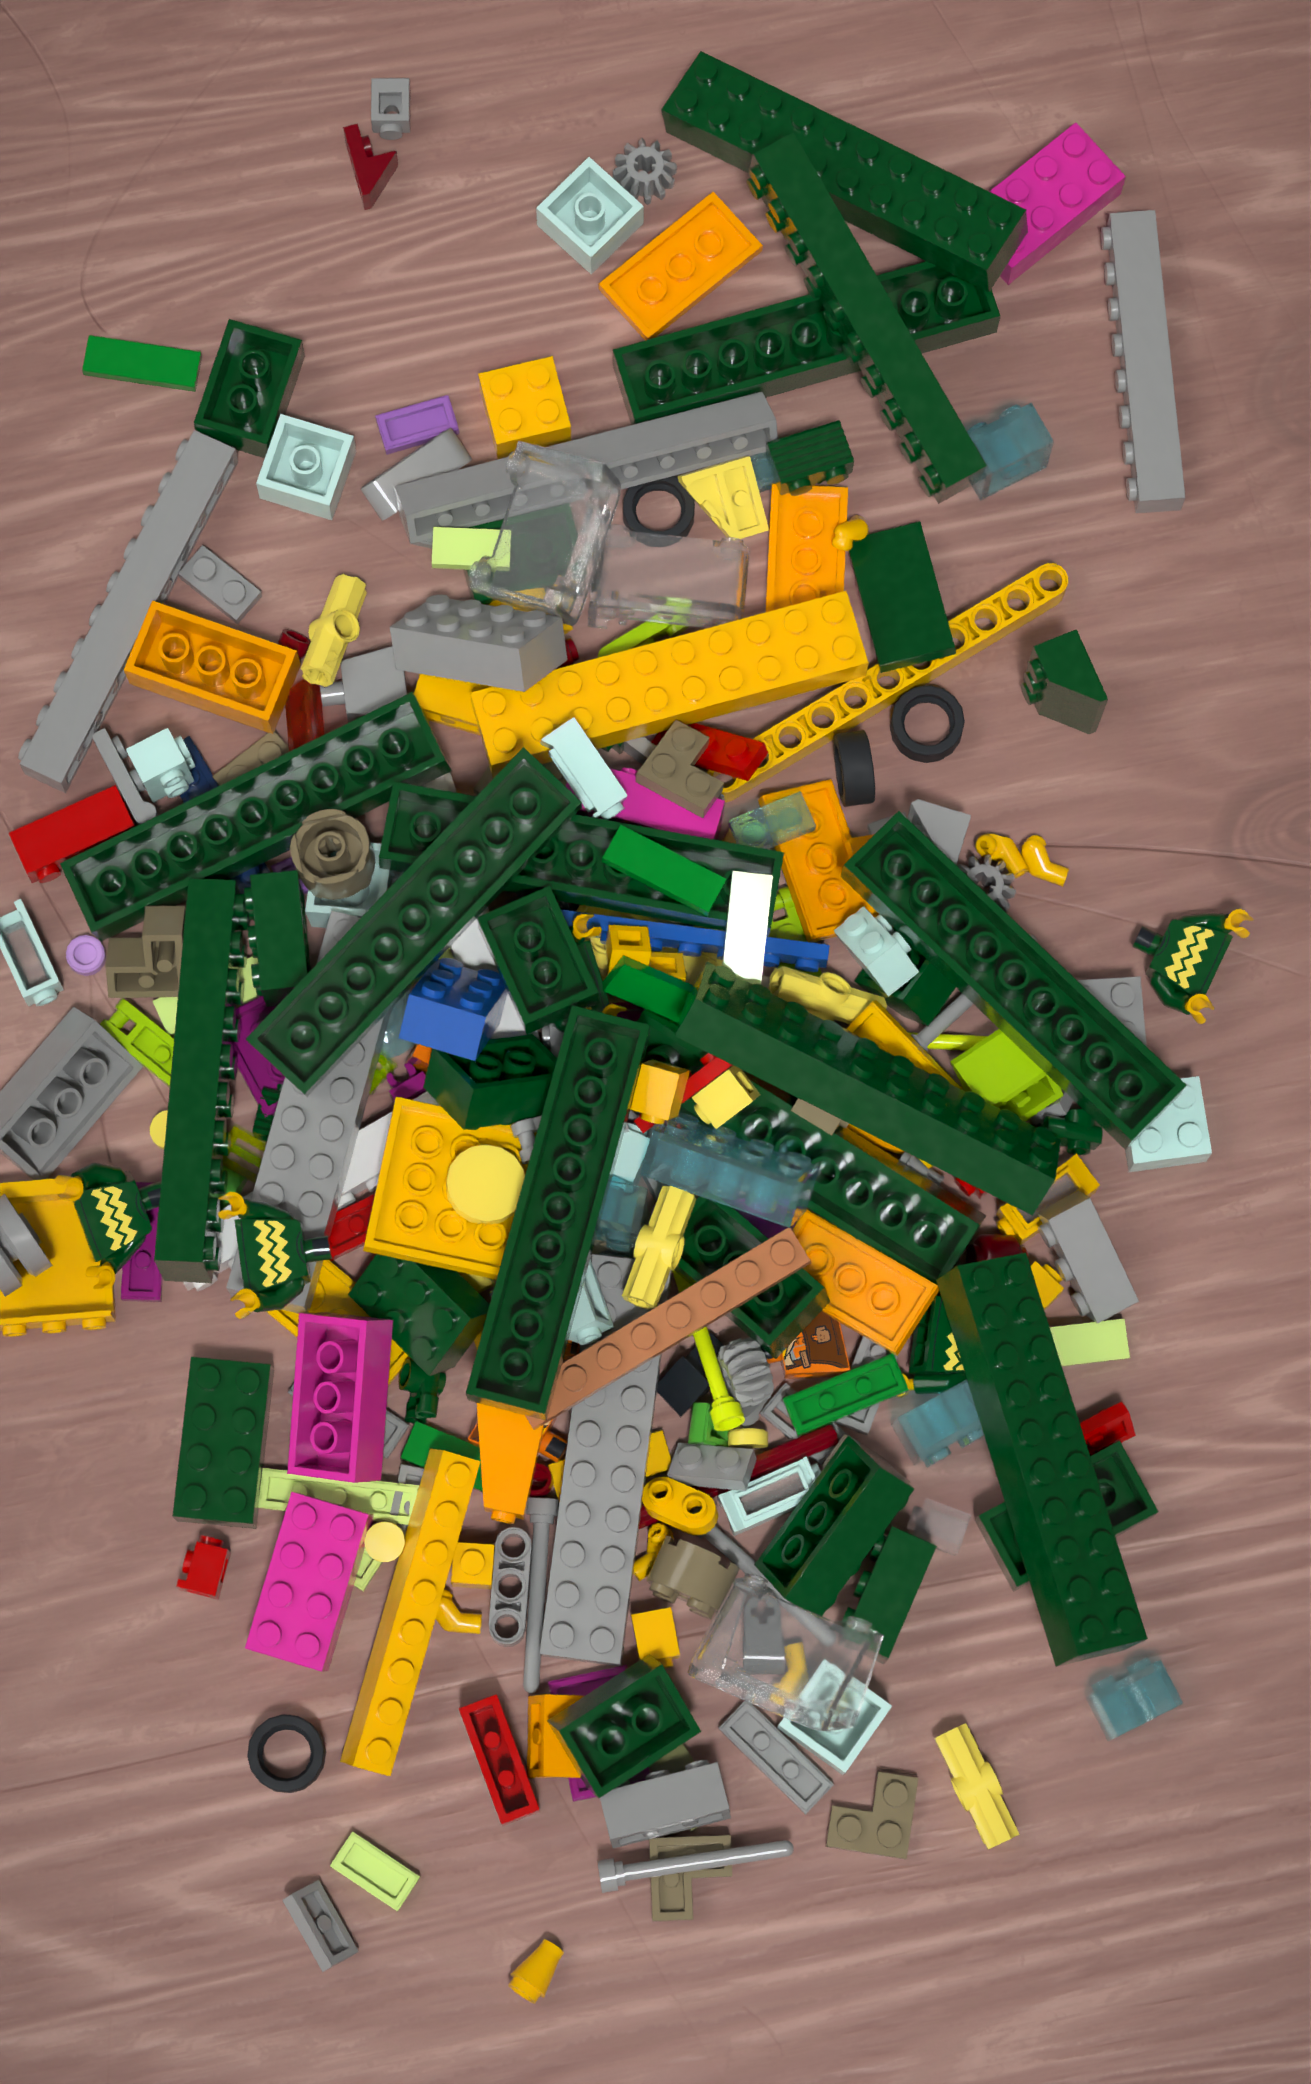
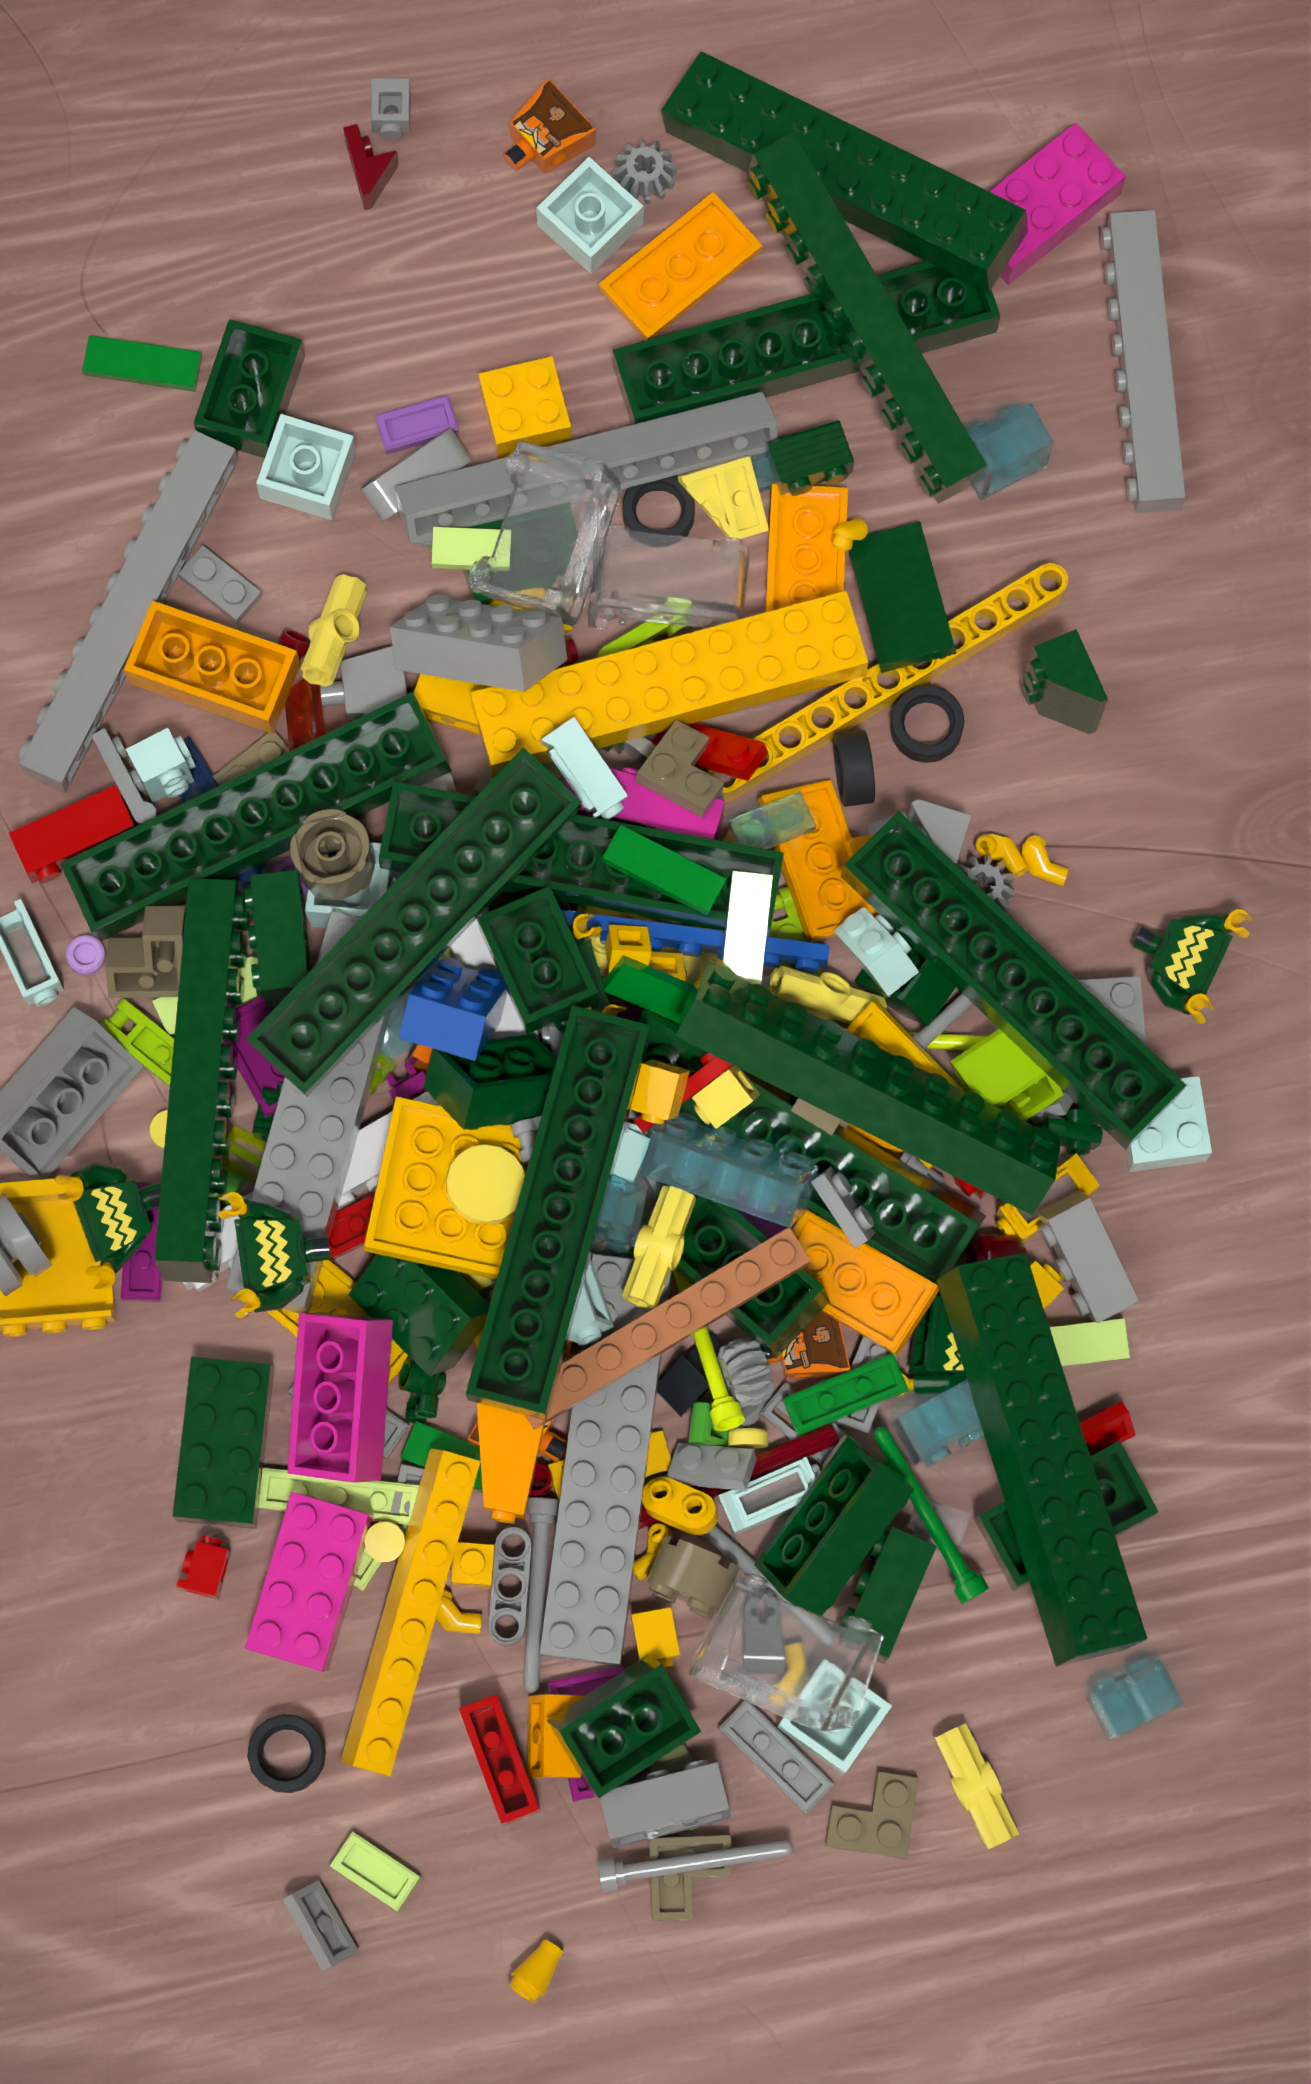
none -> torso [503,79,596,173]
none -> light grey plate [811,1167,875,1249]
none -> green piece [874,1427,990,1605]

